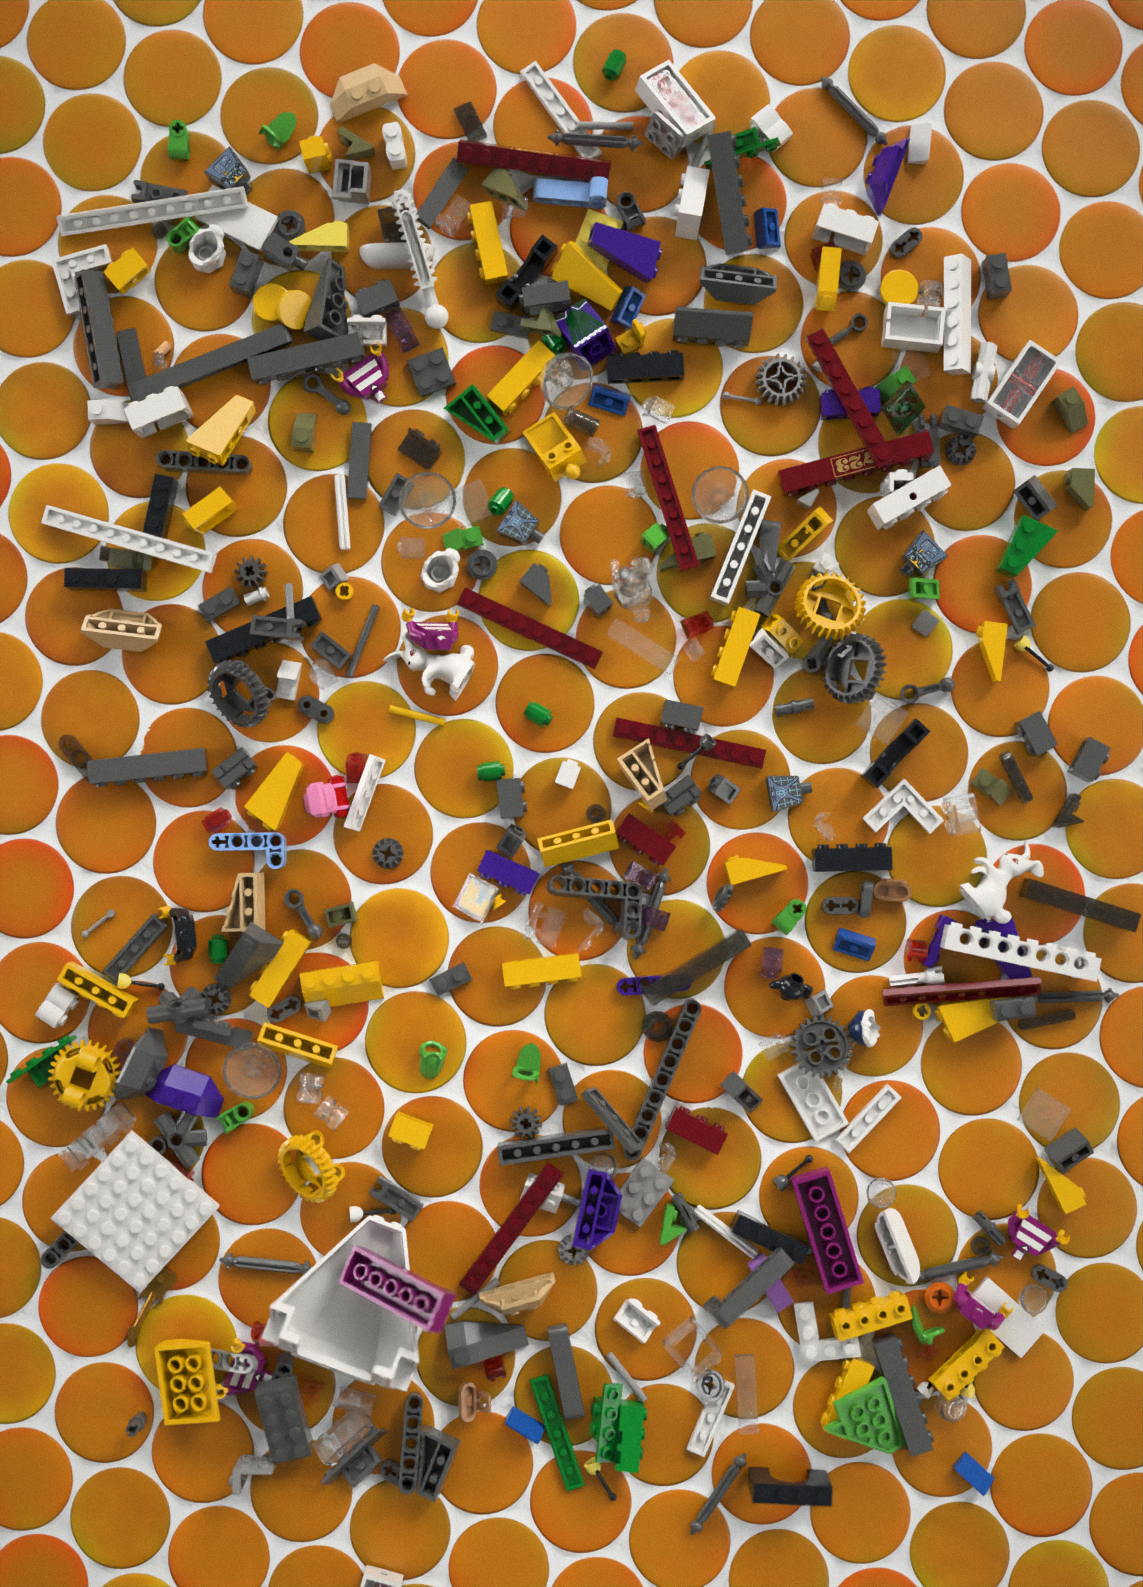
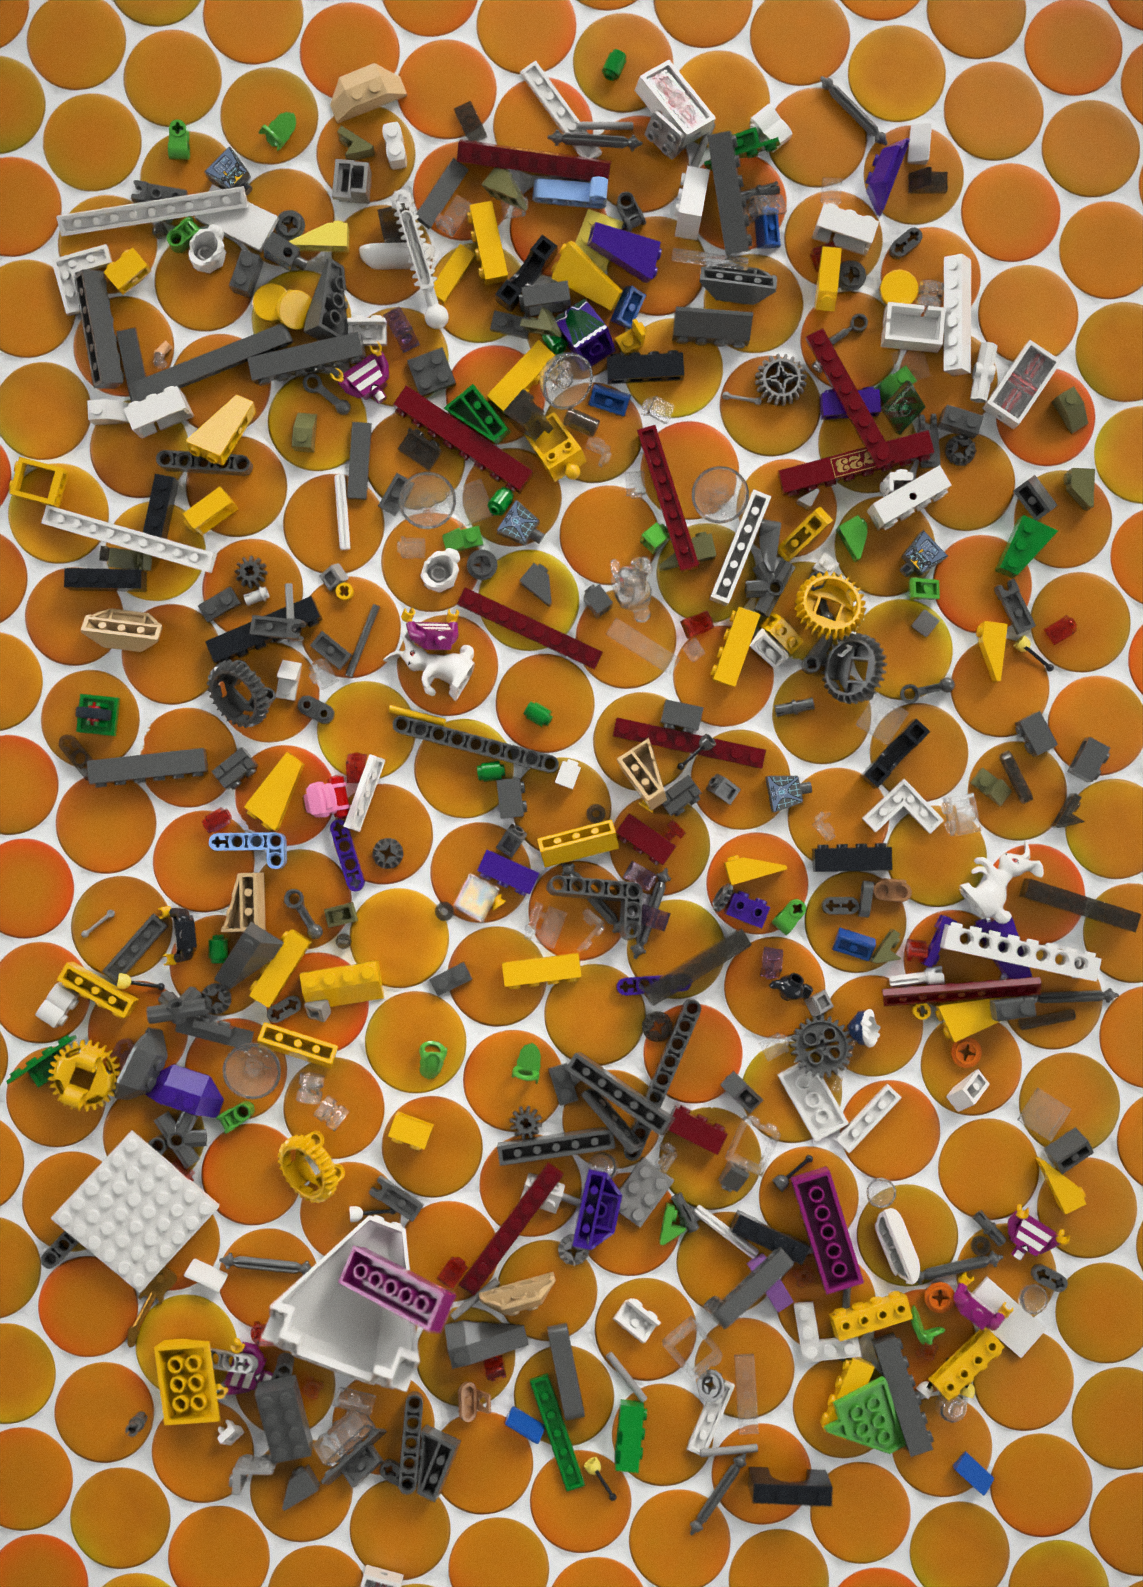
clear wedge [58,1102,137,1172] -> none
yellow brick [299,136,333,174] -> none
dark grey brick [355,279,400,318] -> none
green bracket [589,1383,623,1463] -> none
dark grey brick [982,253,1012,300] -> none
none -> yellow window [9,457,69,508]
none -> green plate [75,694,120,736]
none -> white slope [184,1259,228,1292]
none -> white tile [217,1420,245,1446]
none -> dark grey slope [282,1464,320,1511]
none -> dark purple beam [330,819,365,892]
none -> dark red brick [393,385,533,493]
none -> dark grey beam [393,716,559,773]
none -> yellow tile [434,244,475,303]
none -> clear smoke plate [435,902,454,921]
none -> clear red bracket [436,1256,468,1290]
none -> clear smoke plate [503,389,553,442]
none -> dark grey brick [565,1052,676,1136]
none -> clear tile [672,248,748,271]
none -> light grey bar [700,1444,758,1457]
none -> dark grey slope [718,1159,749,1192]
none -> dark purple brick [724,891,770,929]
none -> clear window [725,1115,781,1177]
none -> dark grey pin [741,181,780,203]
none -> clear bracket [744,194,787,224]
none -> bright green slope [836,515,868,562]
none -> olive slope [870,929,902,963]
none -> clear smoke slope [908,167,948,193]
none -> white slope [946,1069,990,1112]
none -> orange gear [950,1037,982,1068]
none -> clear red bracket [1044,615,1077,645]

